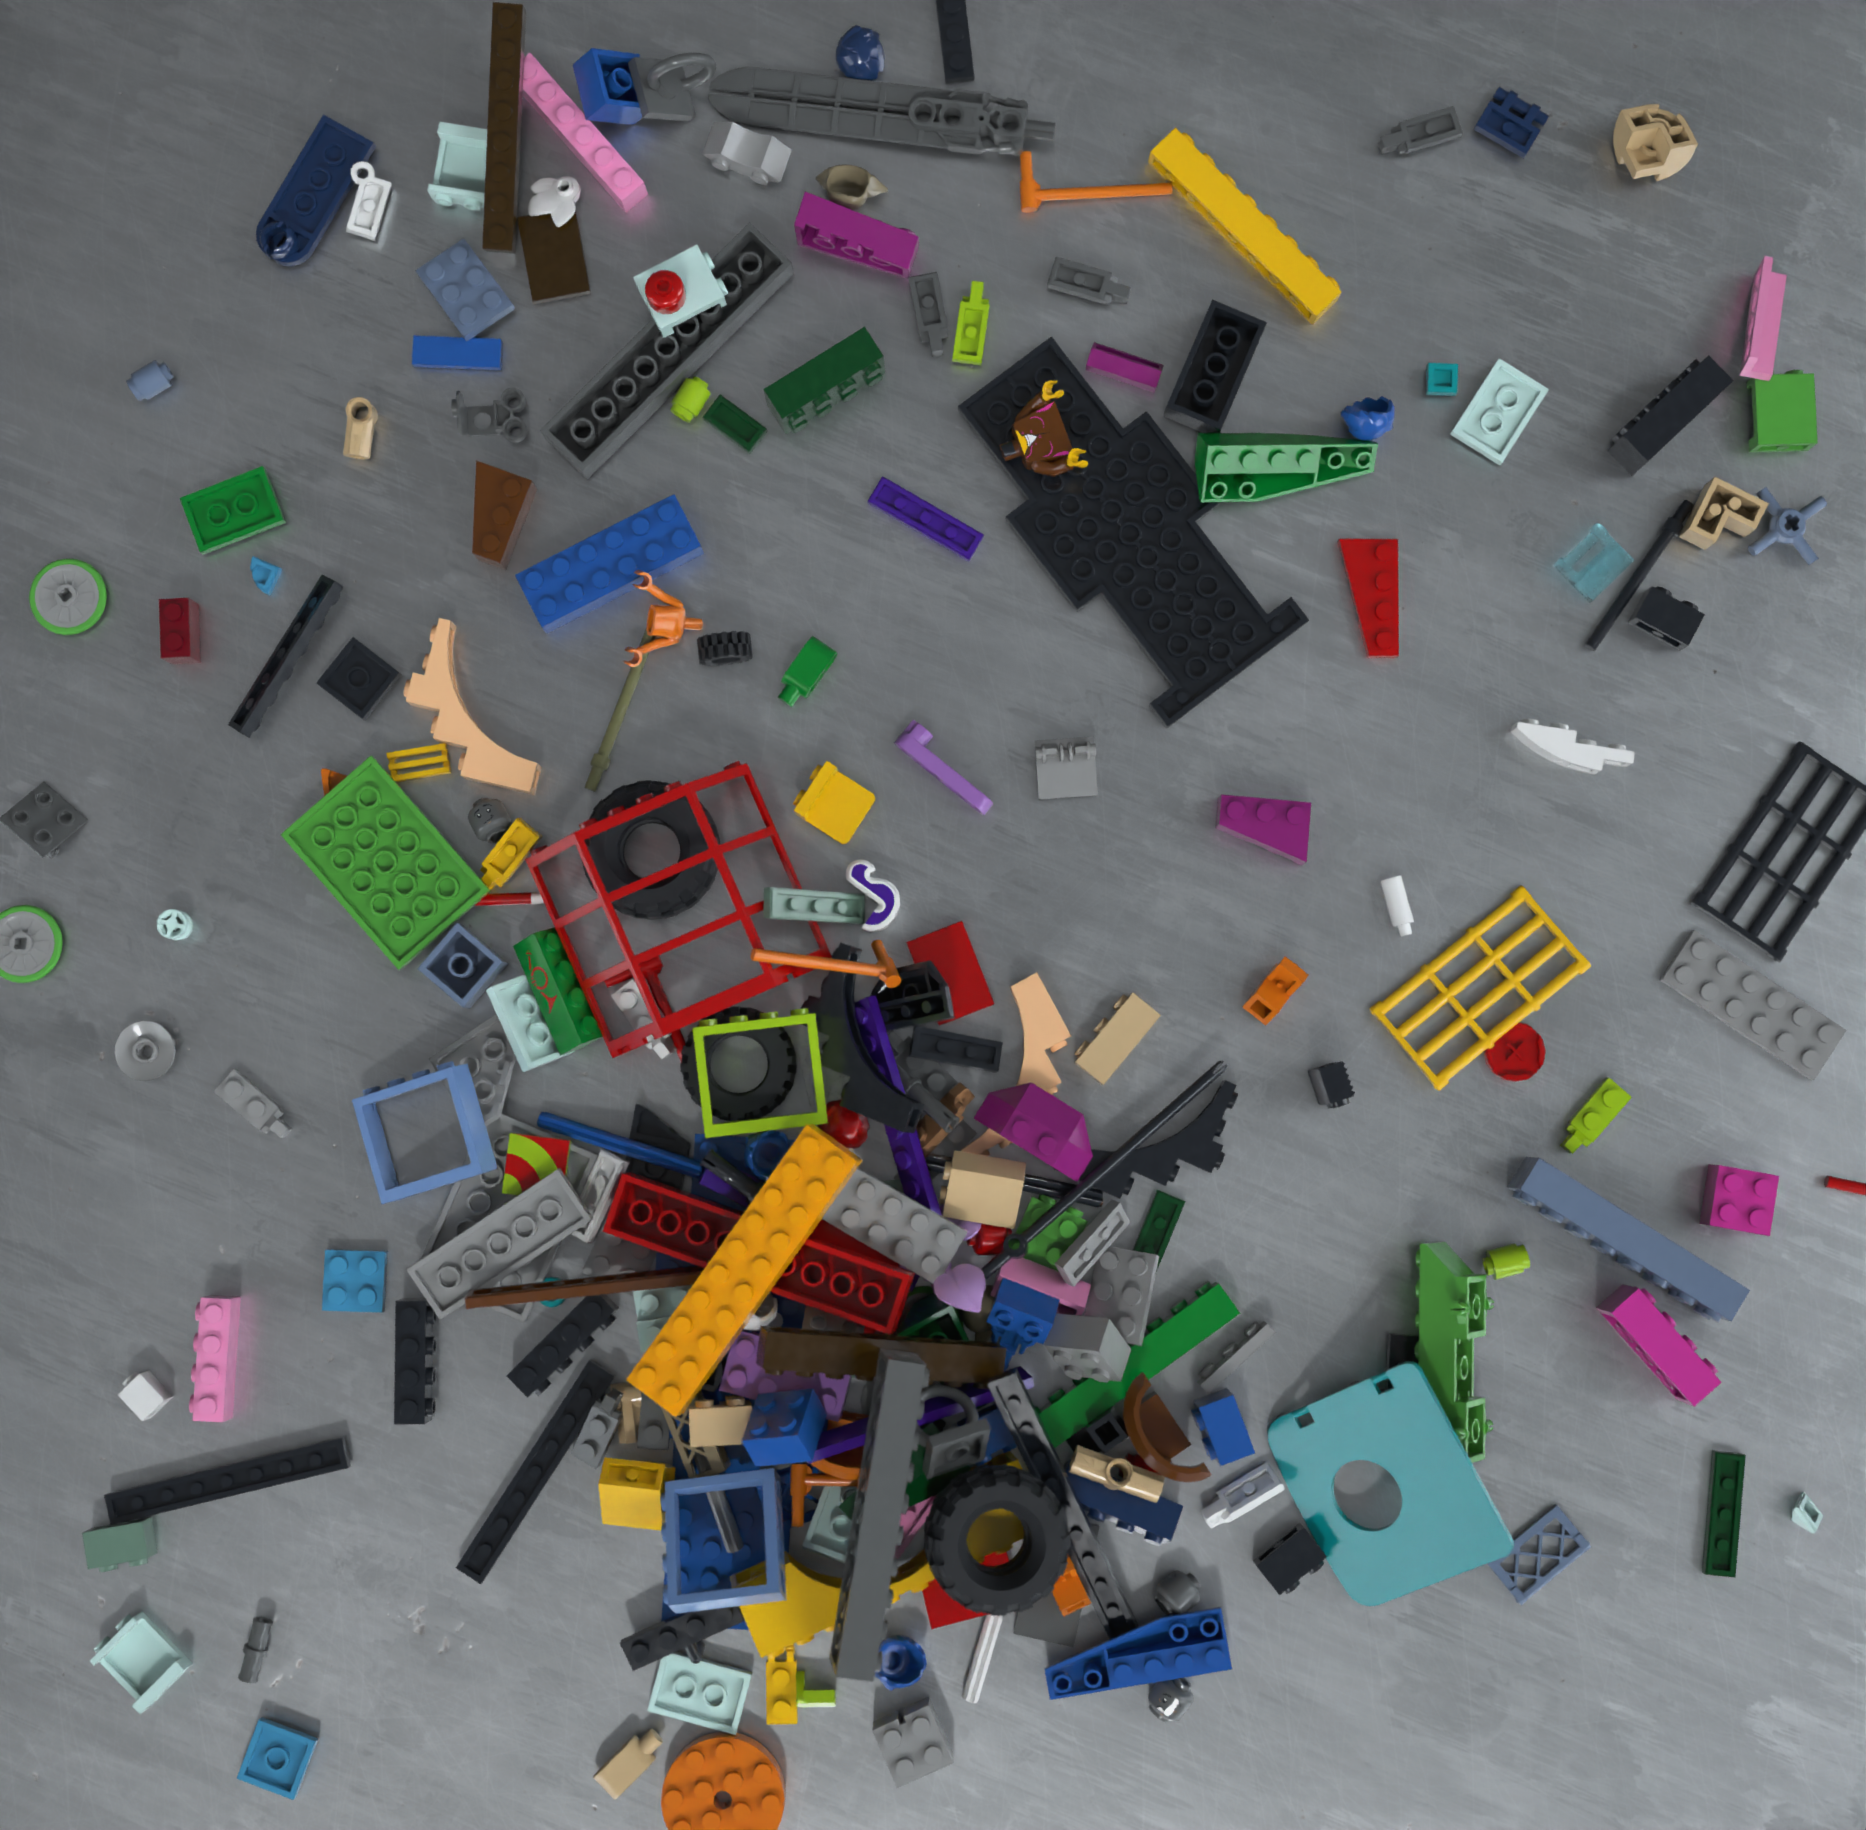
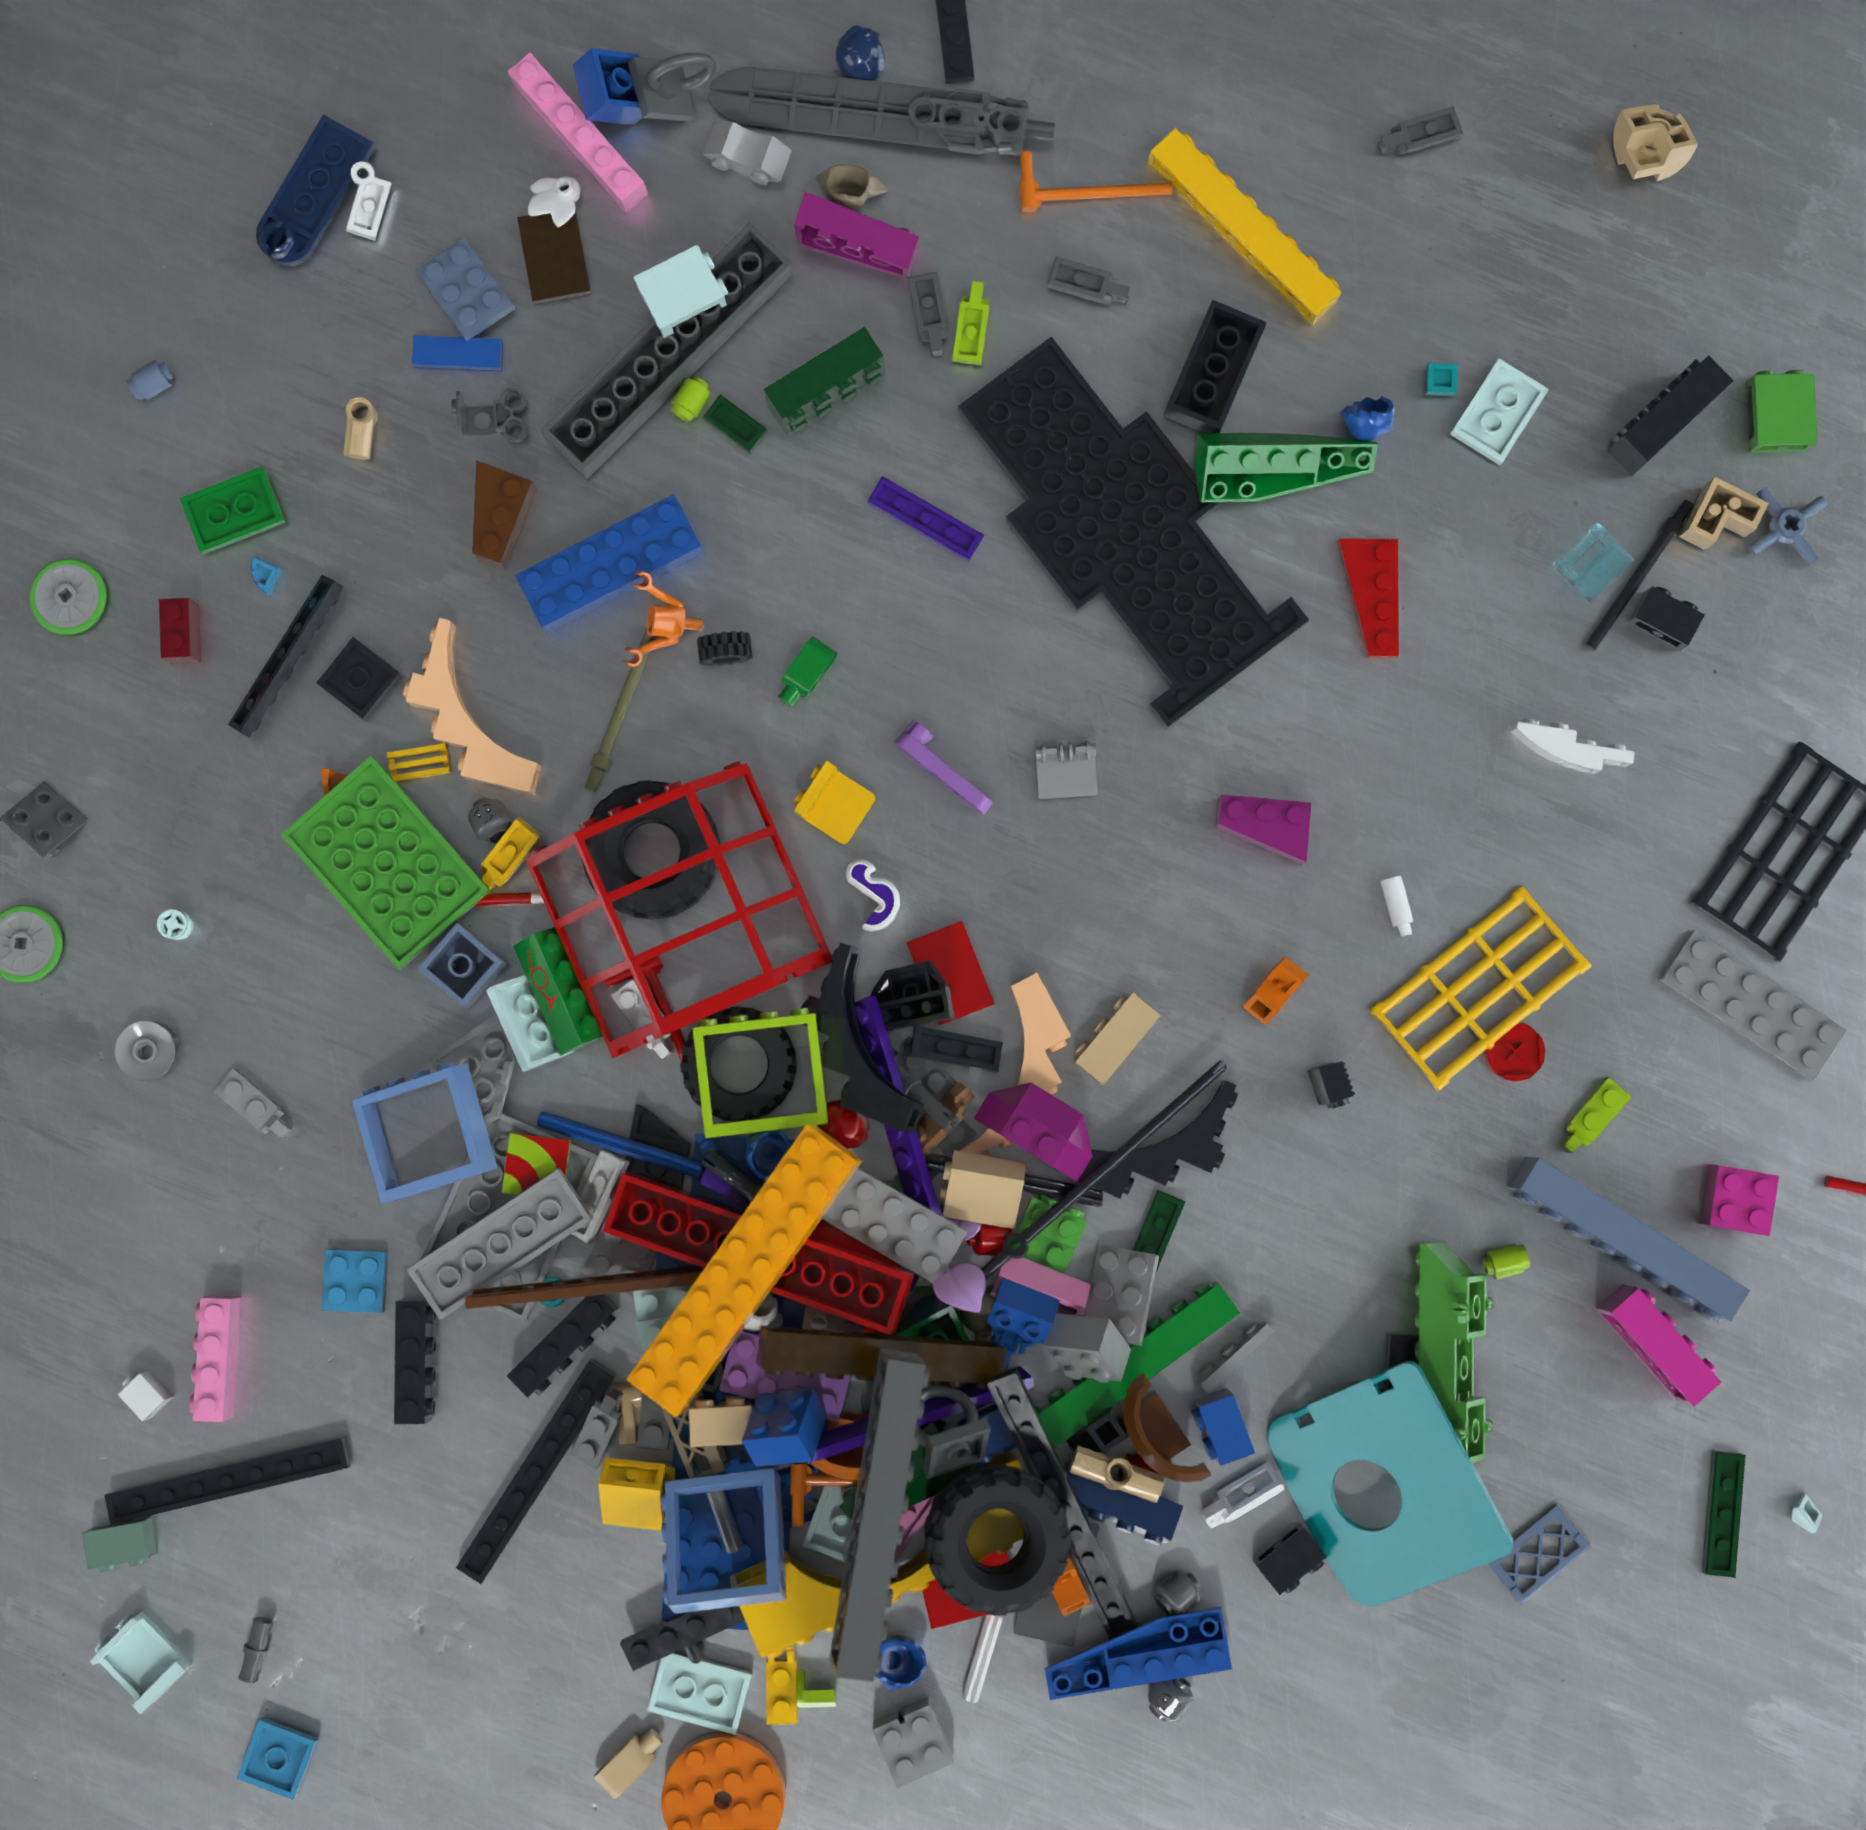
light aqua panel [427,122,487,211] -> none
dark brown brick [482,2,526,254] -> none
red head [645,270,686,315] -> none
orange bar [750,940,901,988] -> none
sand green tile [763,887,865,924] -> none
reddish brown torso [1000,380,1088,477] -> none
light grey plate [1055,1199,1130,1287] -> none
magenta piece [1085,342,1164,393] -> none
dark blue plate [1474,87,1549,159] -> none
bright pink fence [1739,256,1787,381] -> none

